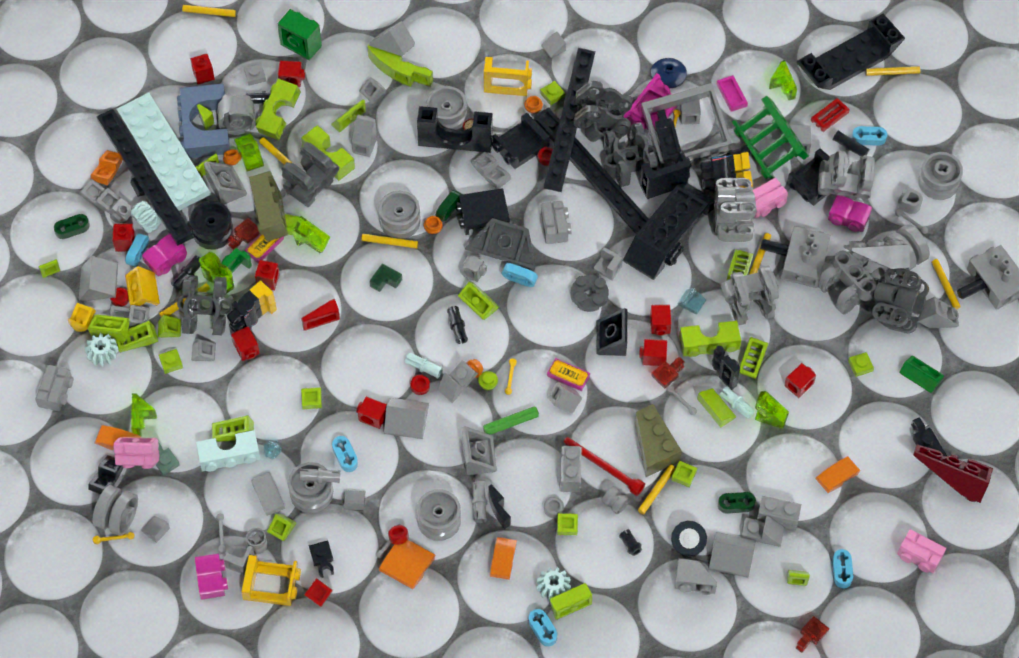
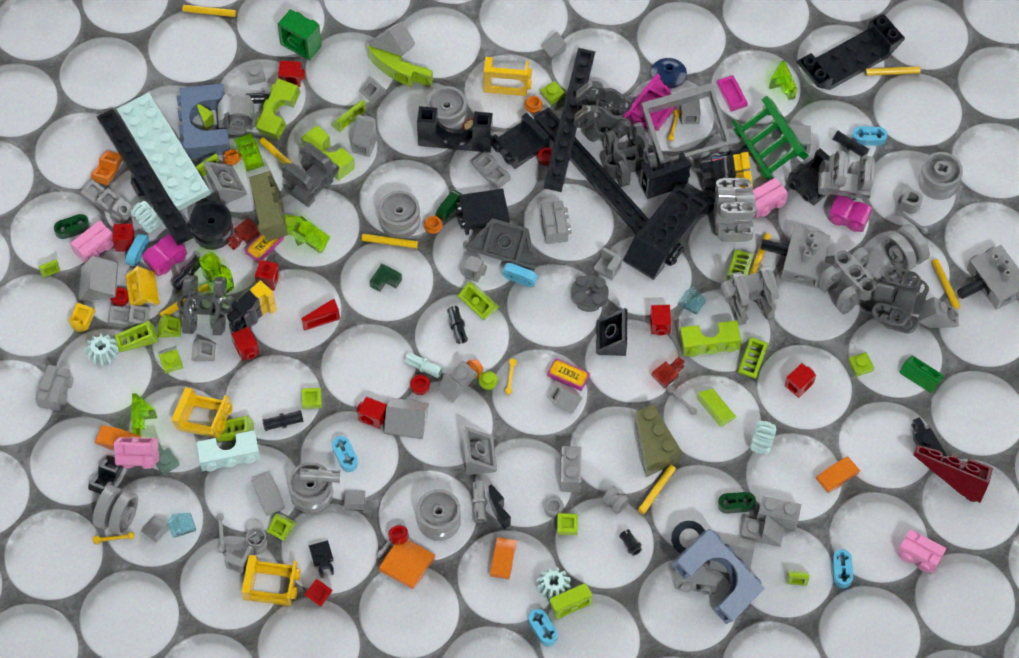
lime slope [88,314,130,342] -> none
red brick [190,53,215,85] -> none
dark pink brick [195,553,228,600] -> none
green bracket [221,248,252,276] -> none
clear light blue plate [264,441,282,459] -> none
bright green axle [483,406,539,435] -> none
red piece [564,437,645,496] -> none
red brick [639,339,667,366] -> none
black hinge [655,109,681,162] -> none
lime plate [671,461,698,488] -> none
black plate [712,346,740,390] -> none
light aqua axle [720,386,755,419] -> none
clear neon green slope [755,391,789,428] -> none
clear red plate [796,616,830,653] -> none
red tile [811,98,850,132] -> none
light grey slope [844,239,910,269] -> none
none -> bright pink brick [70,221,114,263]
none -> clear light blue slope [168,513,197,538]
none -> yellow panel [171,387,233,439]
none -> black pin [262,410,304,432]
none -> sand blue arch [671,528,765,624]
none -> light aqua gear [750,420,776,455]

